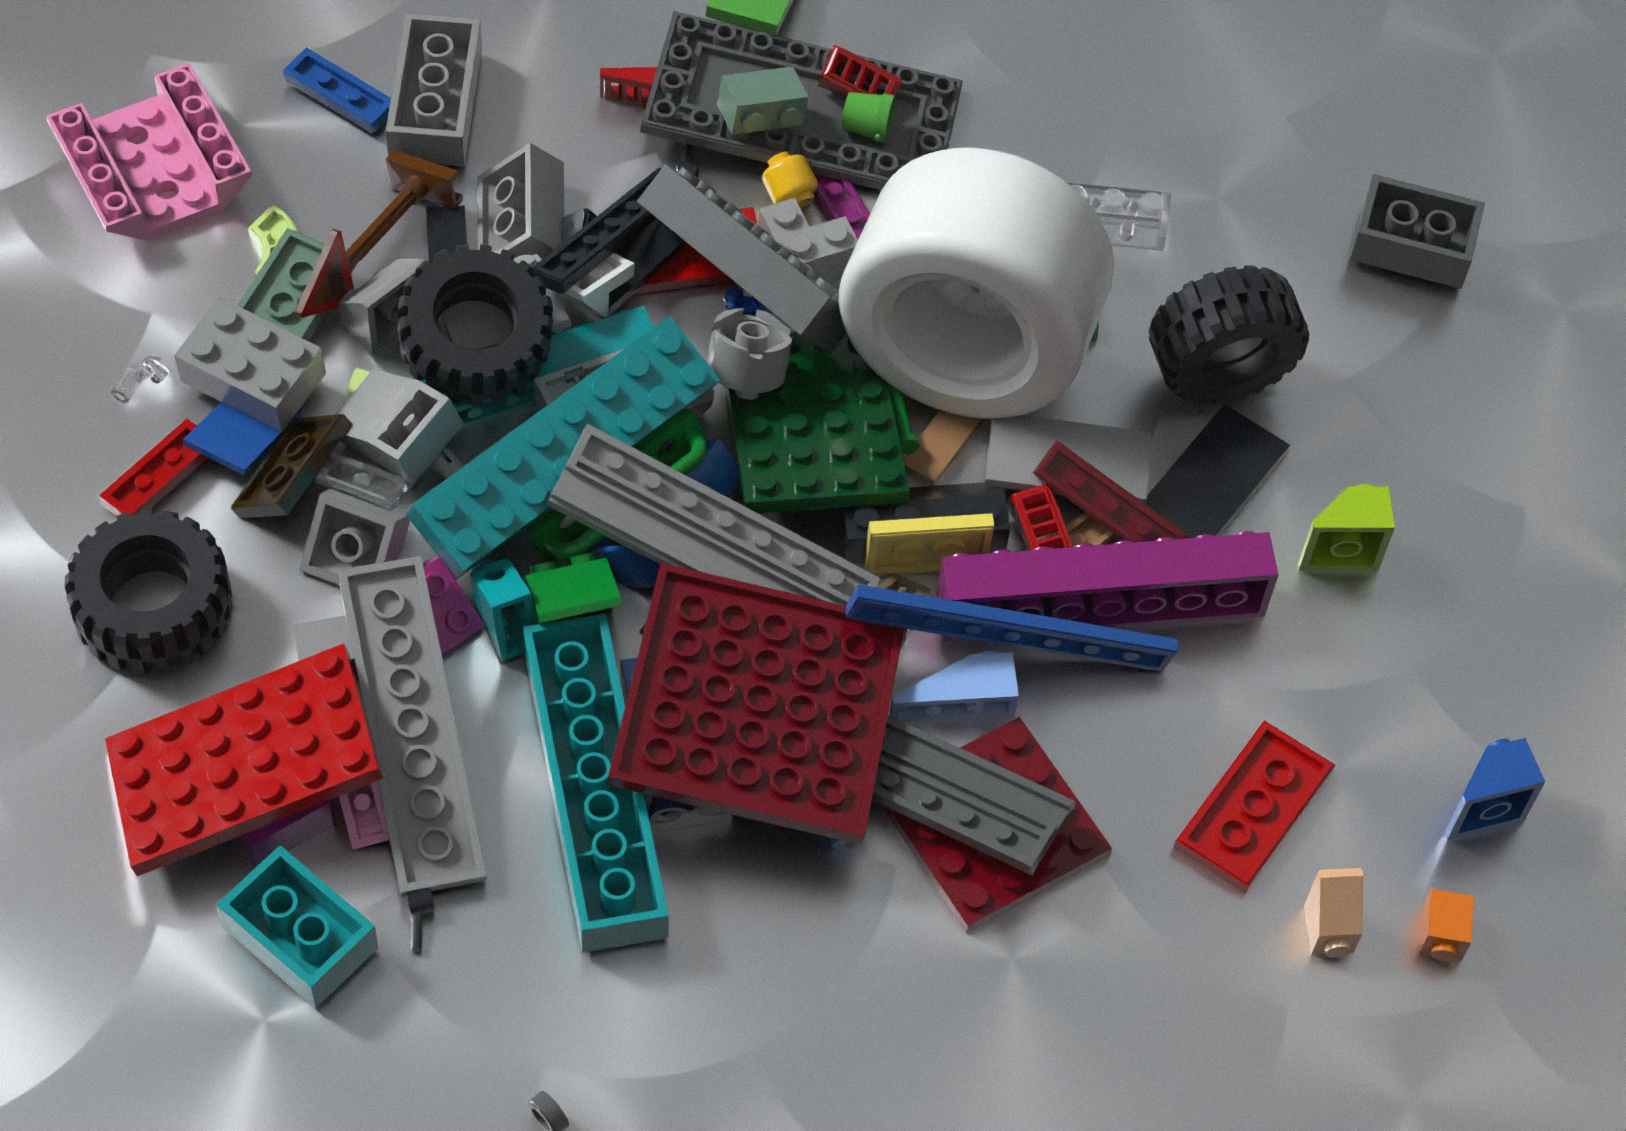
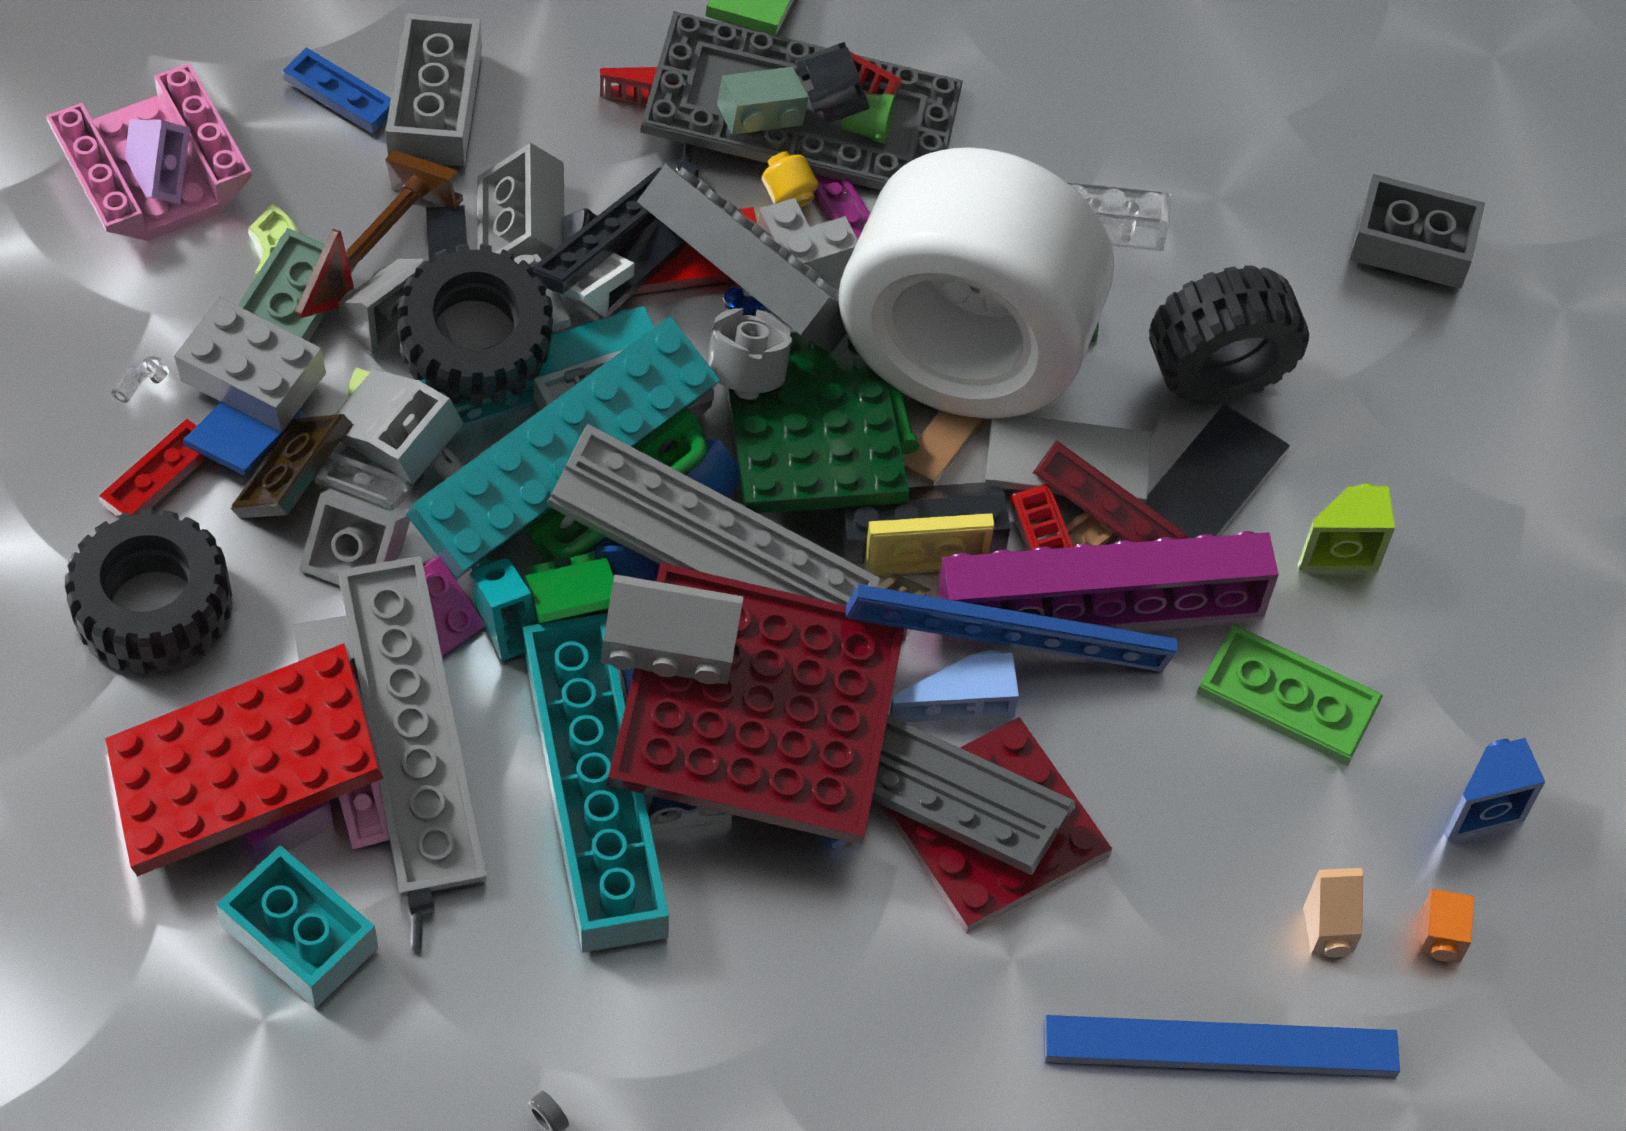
red tile [1174,720,1335,893] -> none
none -> lavender slope [125,119,190,204]
none -> light grey slope [600,575,743,685]
none -> black cylinder [795,42,870,124]
none -> blue tile [1044,1015,1400,1077]
none -> bright green tile [1197,624,1383,765]

